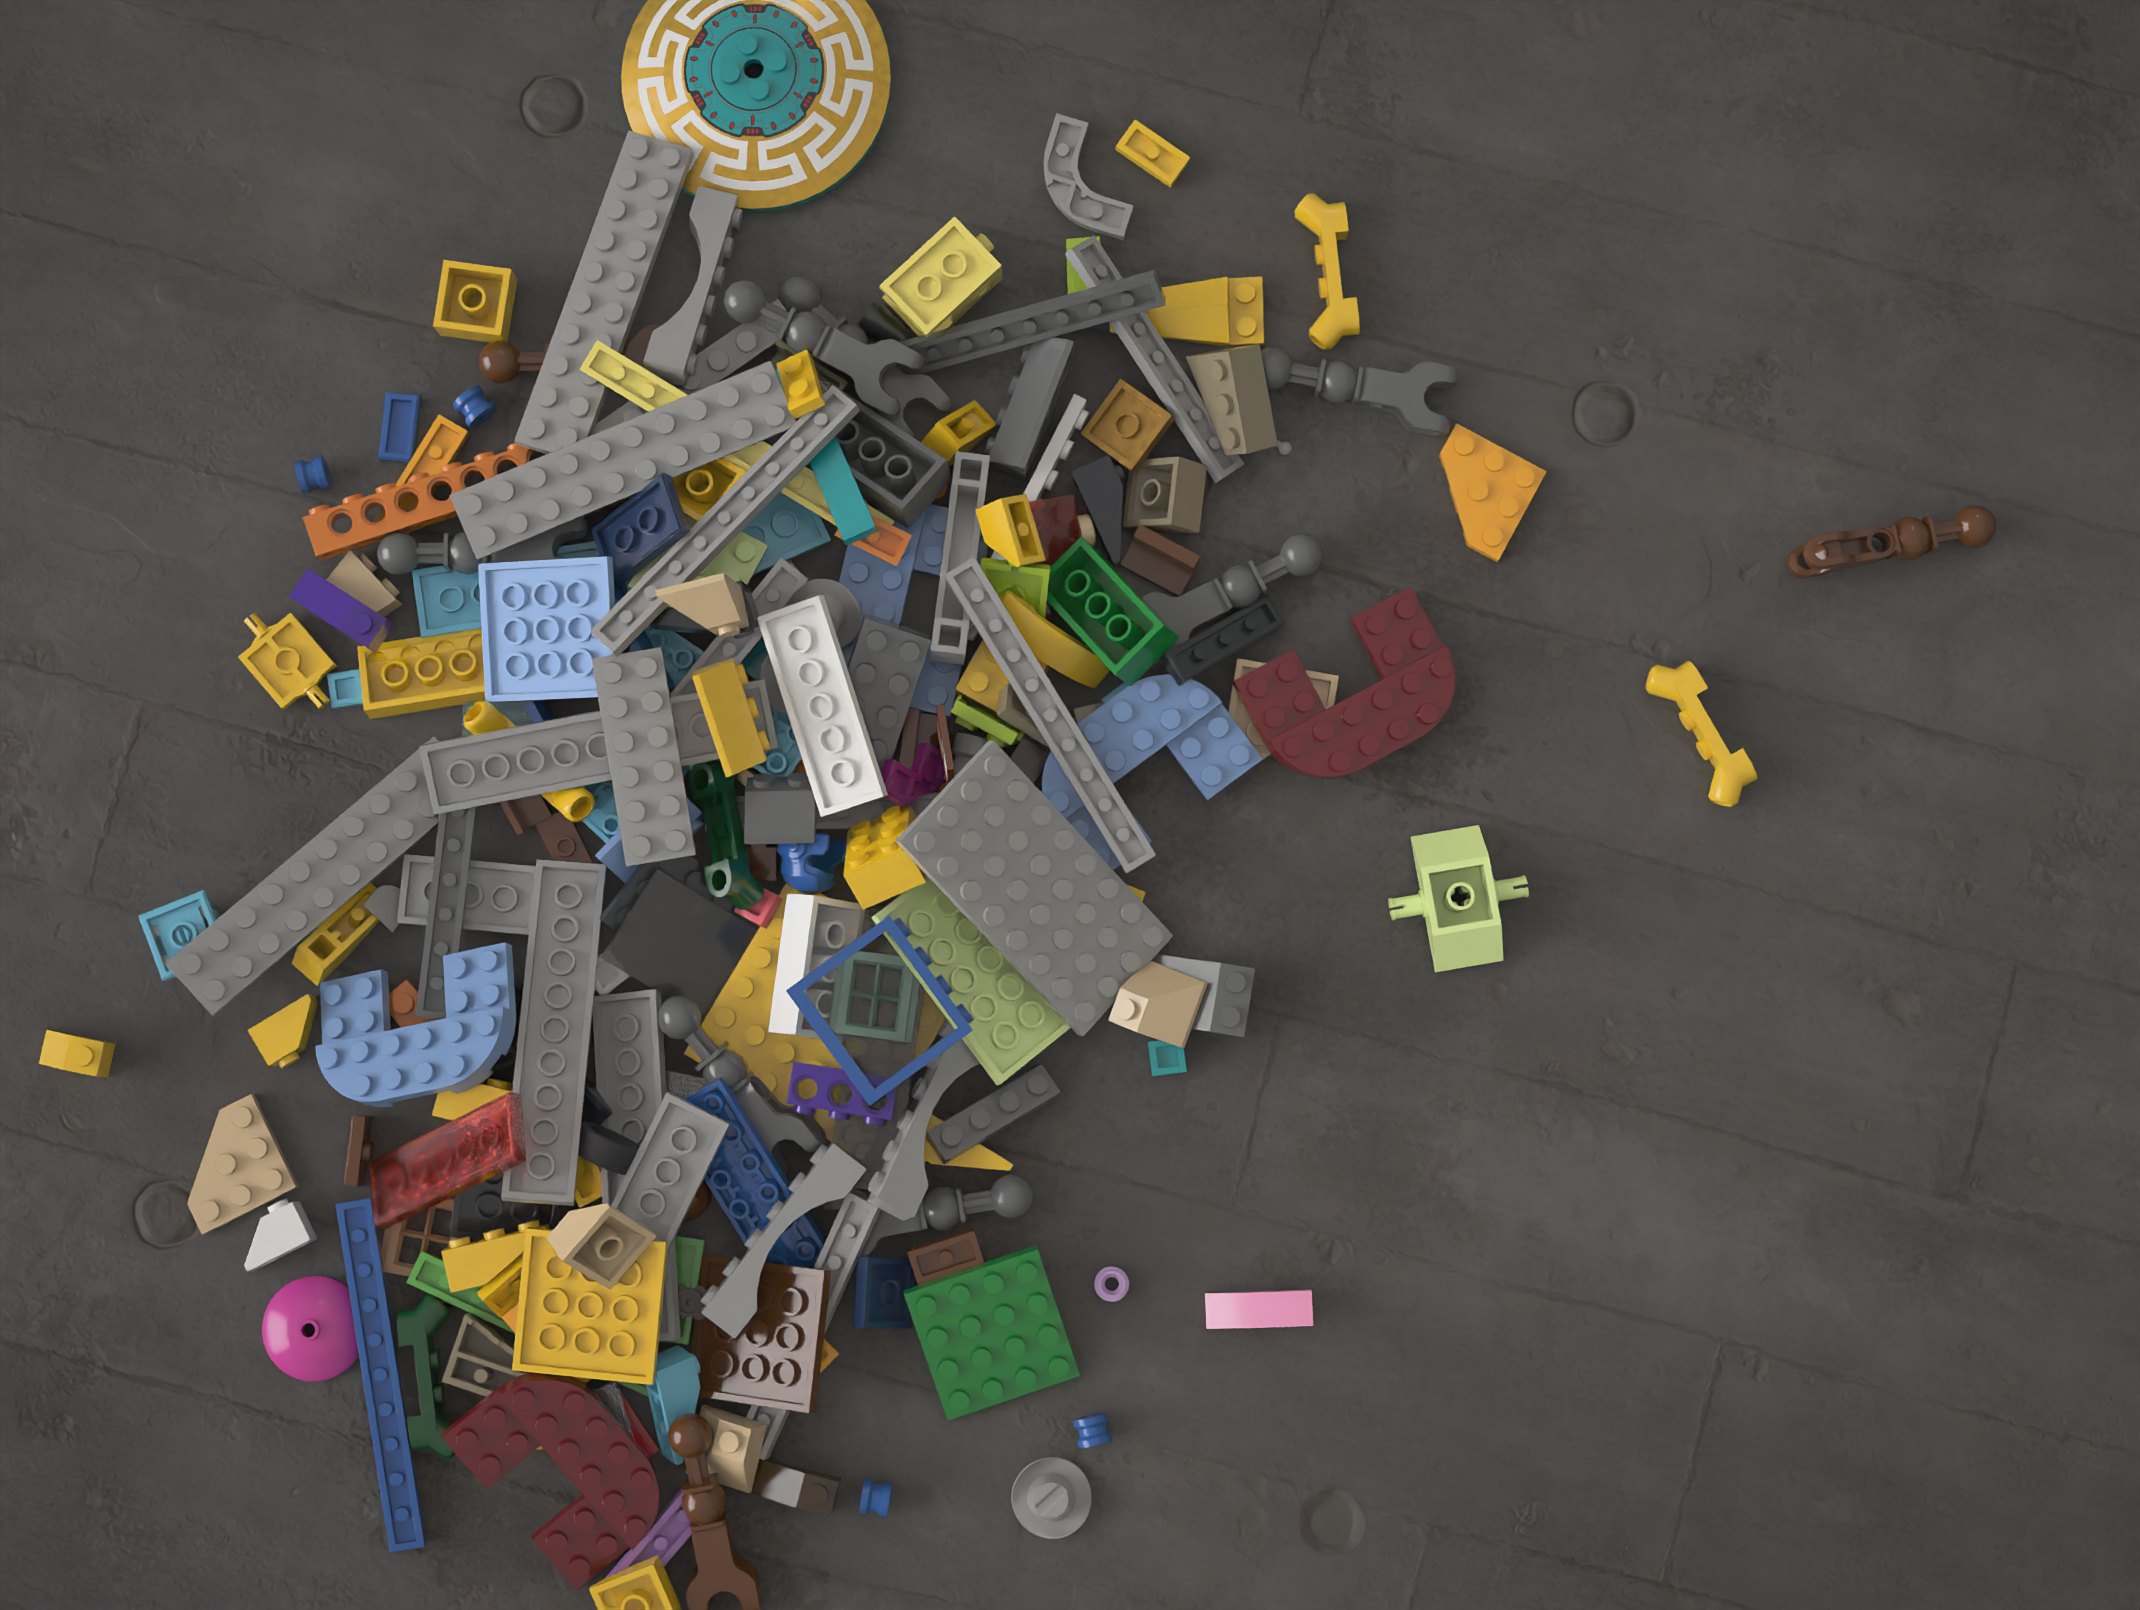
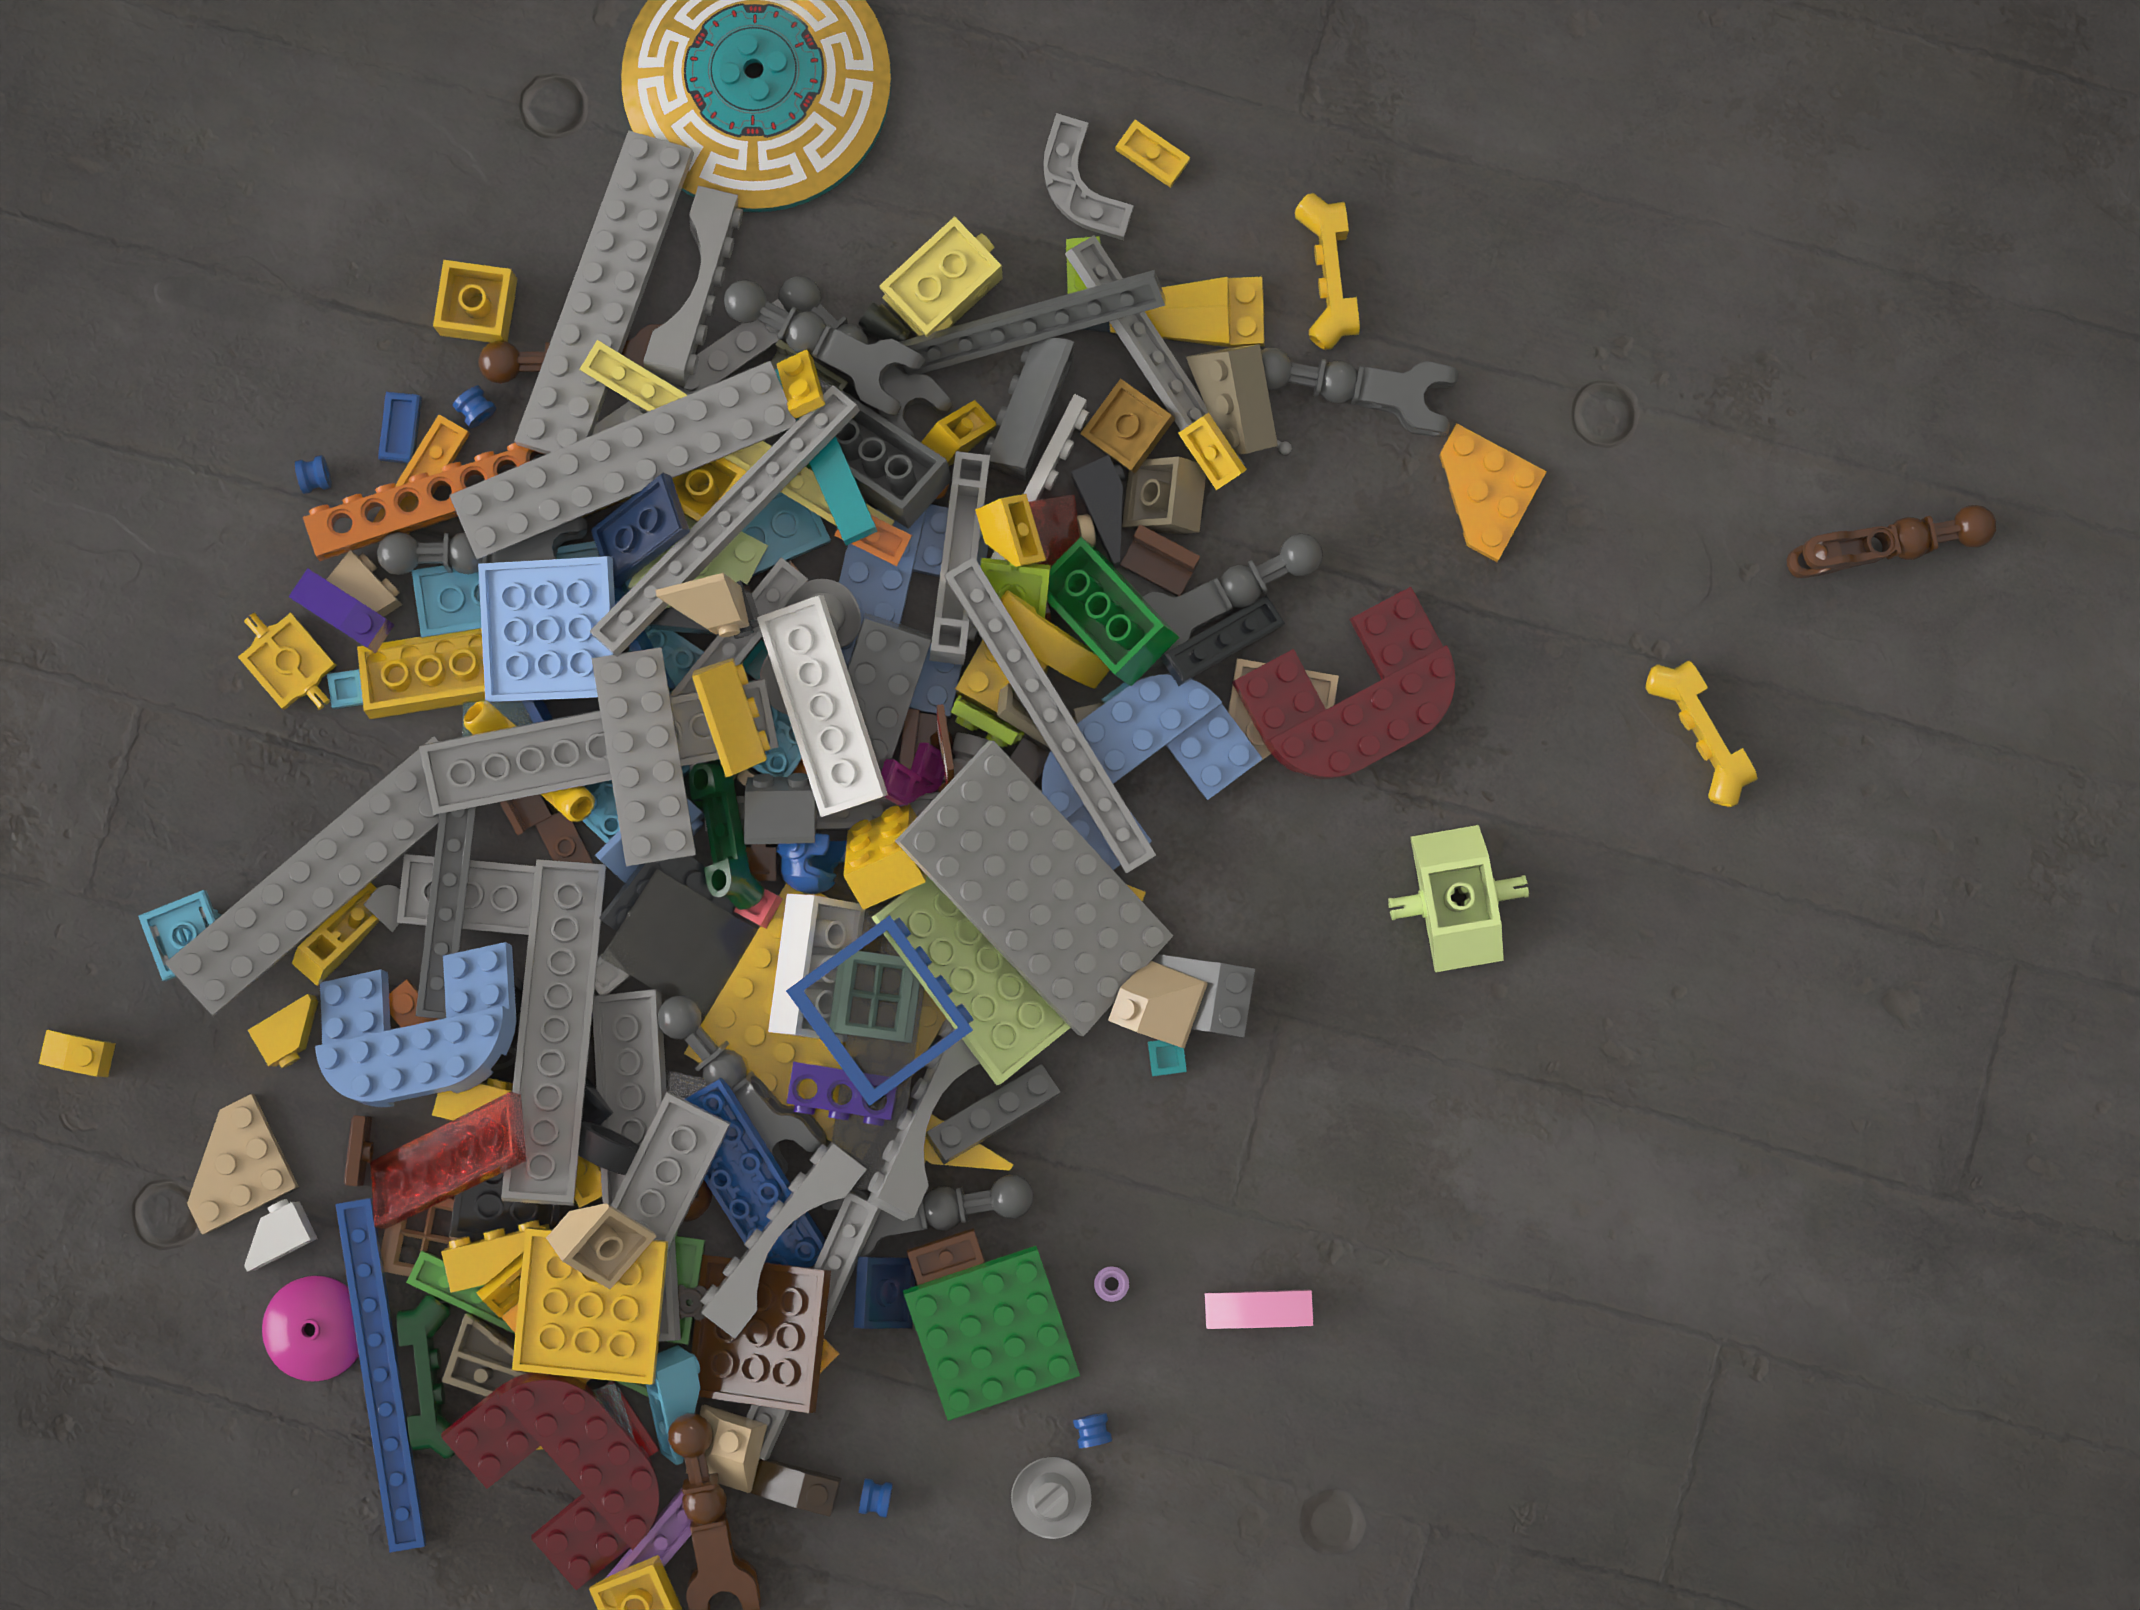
none -> yellow plate [1178,412,1247,490]

